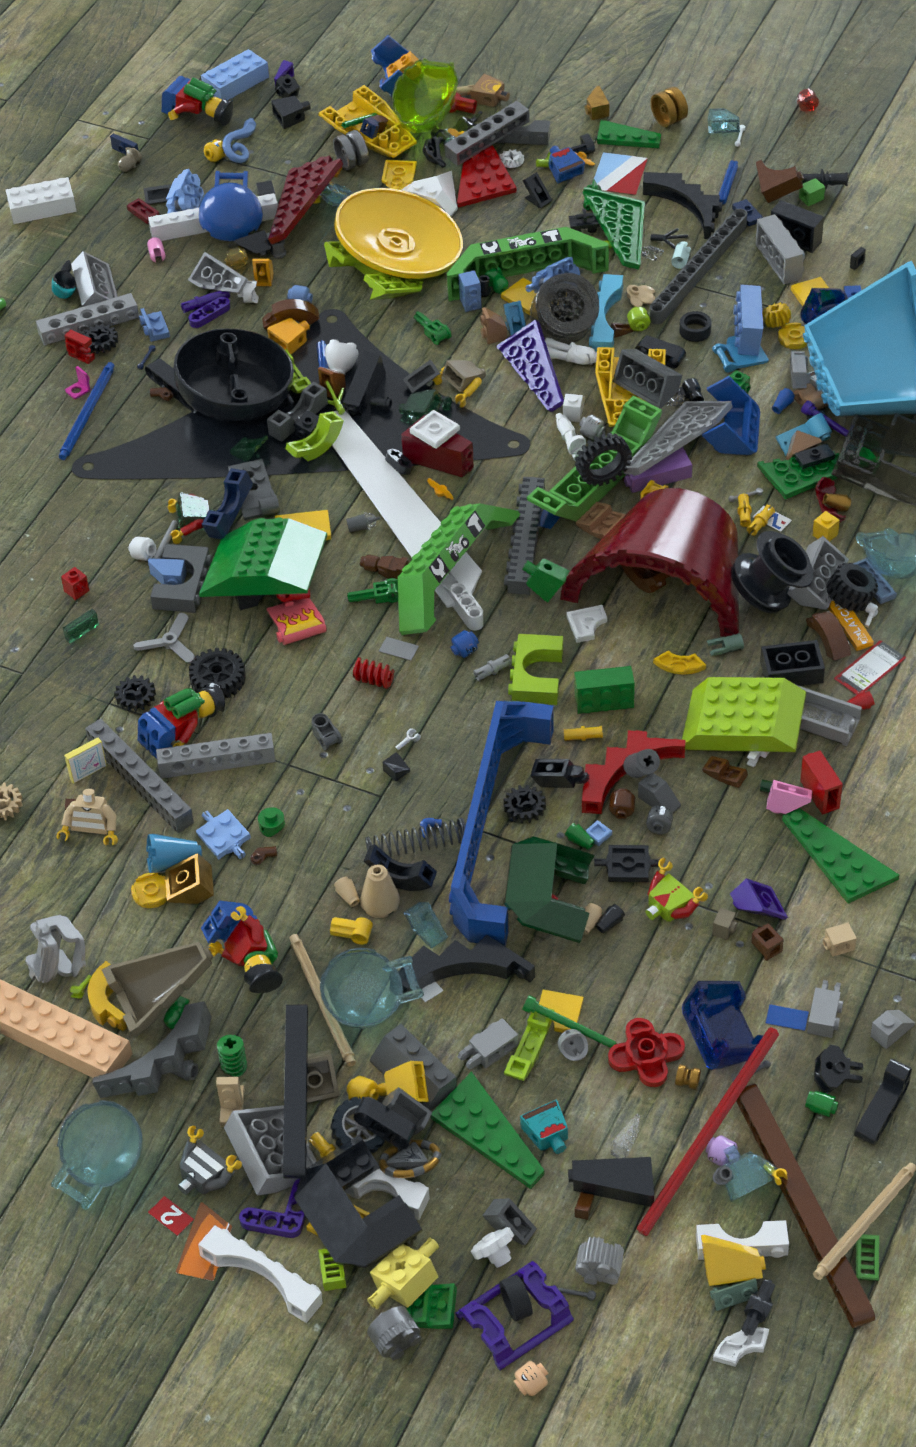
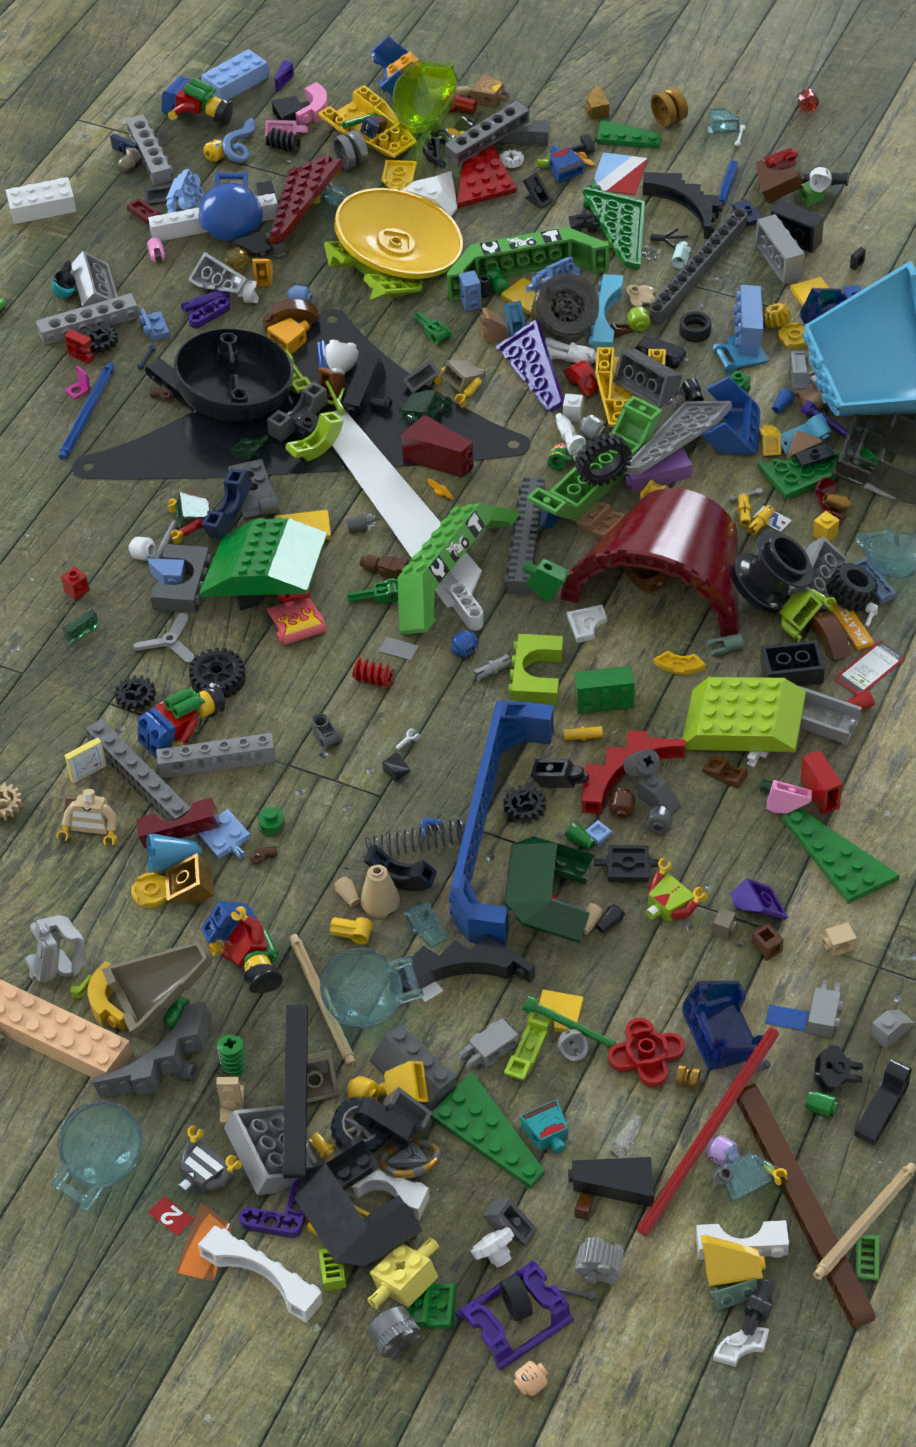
black brick [275,74,300,98] -> none
black beam [385,449,413,475] -> none
white plate [410,410,460,449] -> none
none -> light grey brick [126,114,173,185]
none -> dark red arch [136,798,220,848]
none -> bright pink plate [265,120,308,137]
none -> black piece [266,127,301,153]
none -> bright pink arch [295,82,328,125]
none -> green animal [547,443,572,471]
none -> red brick [563,361,599,397]
none -> yellow bracket [759,424,781,456]
none -> red hinge [763,148,798,170]
none -> lime torso [779,589,838,642]
none -> white piece [809,167,832,192]

